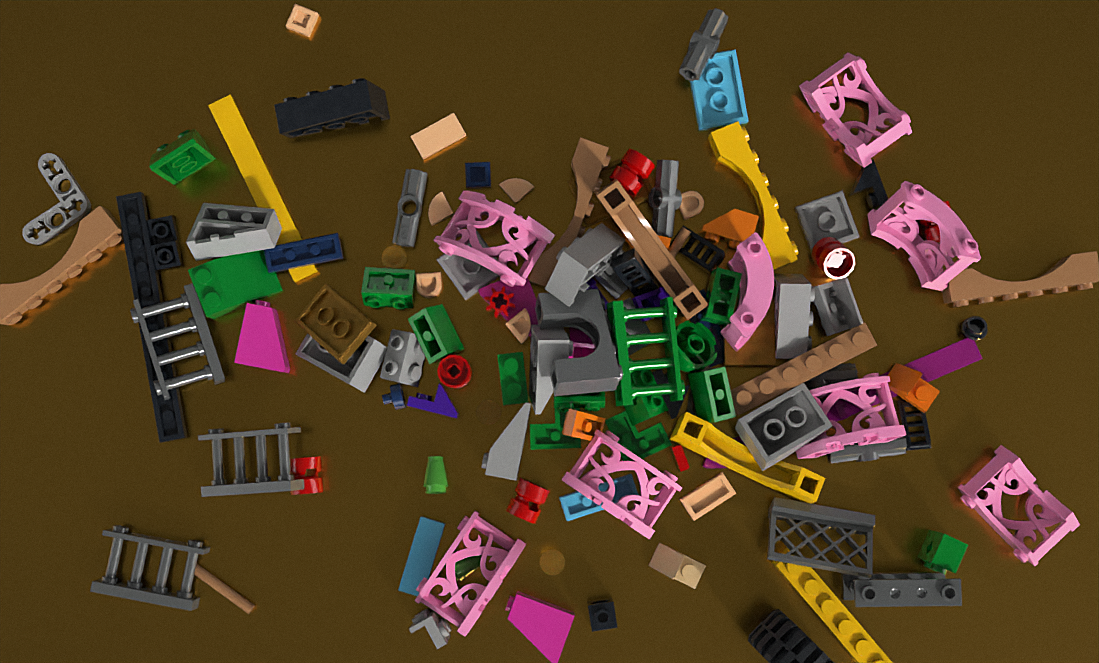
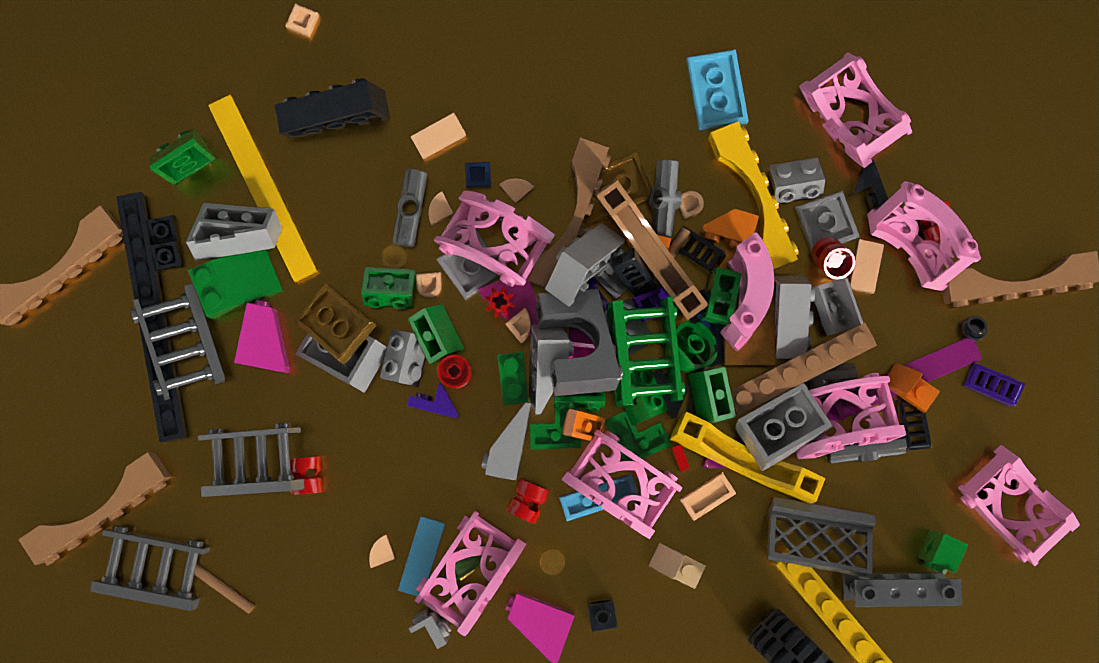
light grey beam [23,153,91,245] -> none
dark blue tile [264,233,344,273] -> none
dark blue tile [382,383,406,410] -> none
bright green cone [423,456,448,494] -> none
red wheel [609,149,655,196] -> none
dark grey piece [679,8,728,82] -> none
none -> medium nougat arch [18,452,172,565]
none -> light nougat tile [369,534,396,568]
none -> light grey bracket [768,157,825,203]
none -> light nougat tile [849,239,884,294]
none -> dark purple slope [963,362,1025,407]

